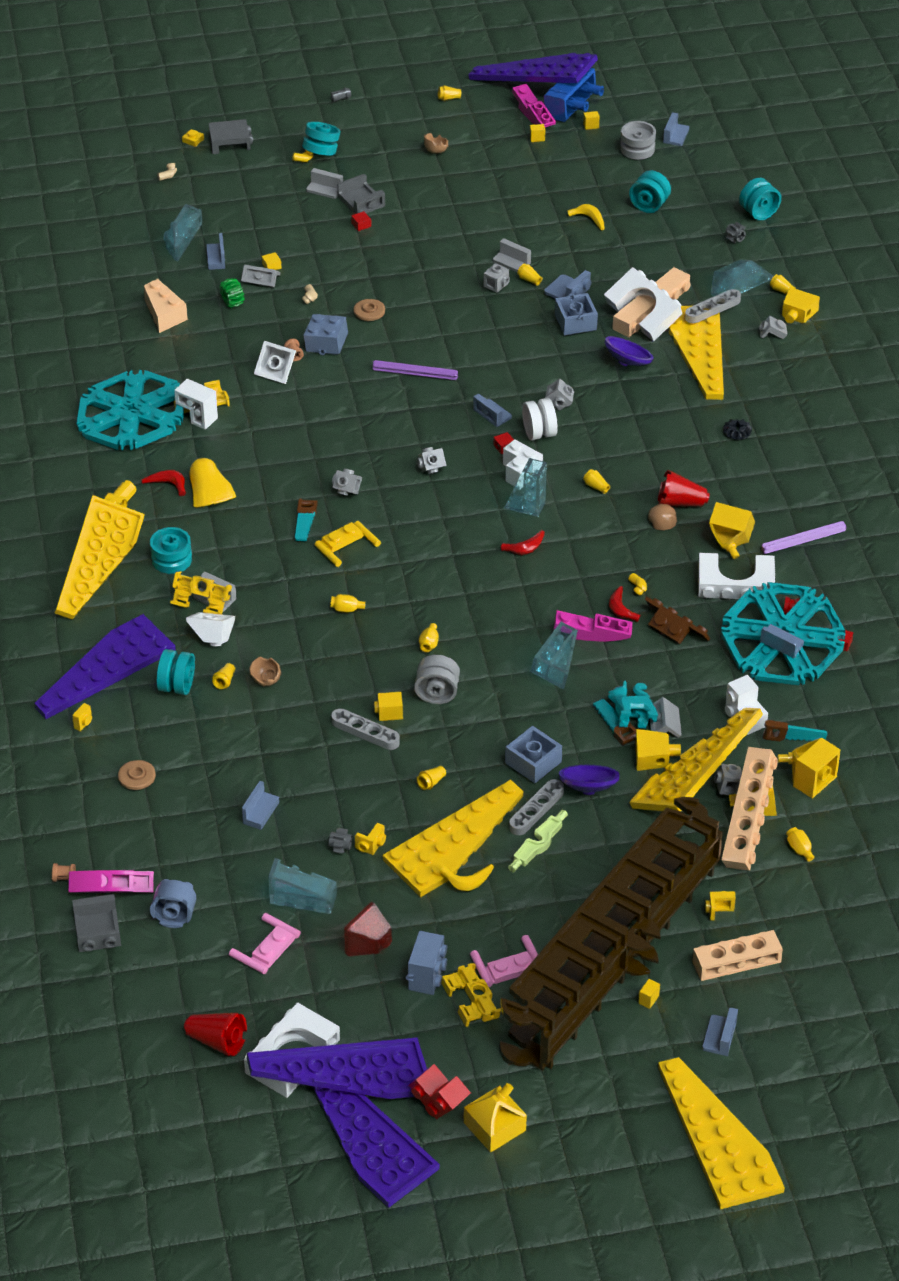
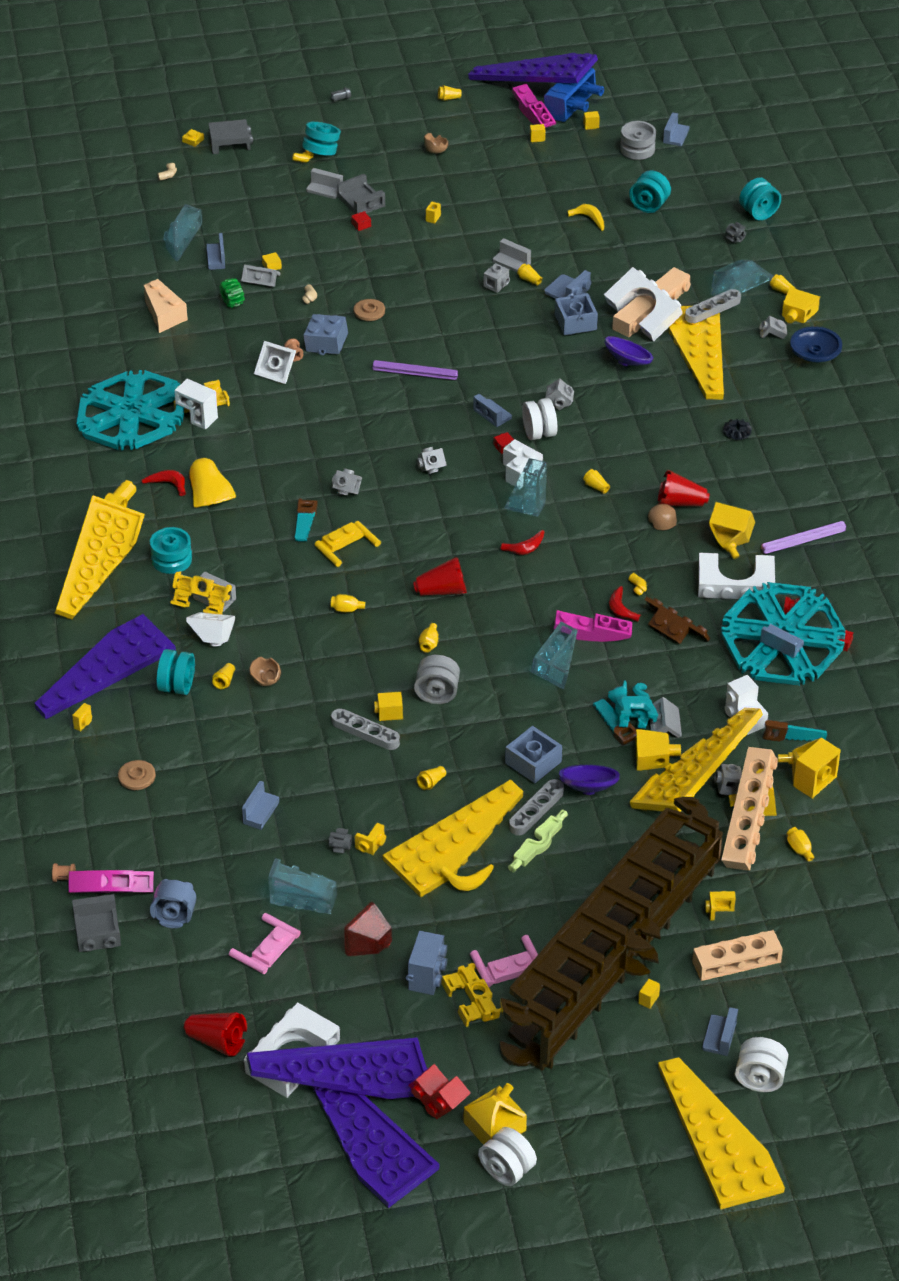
none -> red cone [413,557,467,595]
none -> yellow piece [426,202,441,224]
none -> white wheel [479,1127,537,1186]
none -> white wheel [735,1037,788,1092]
none -> dark blue dish [790,326,842,363]

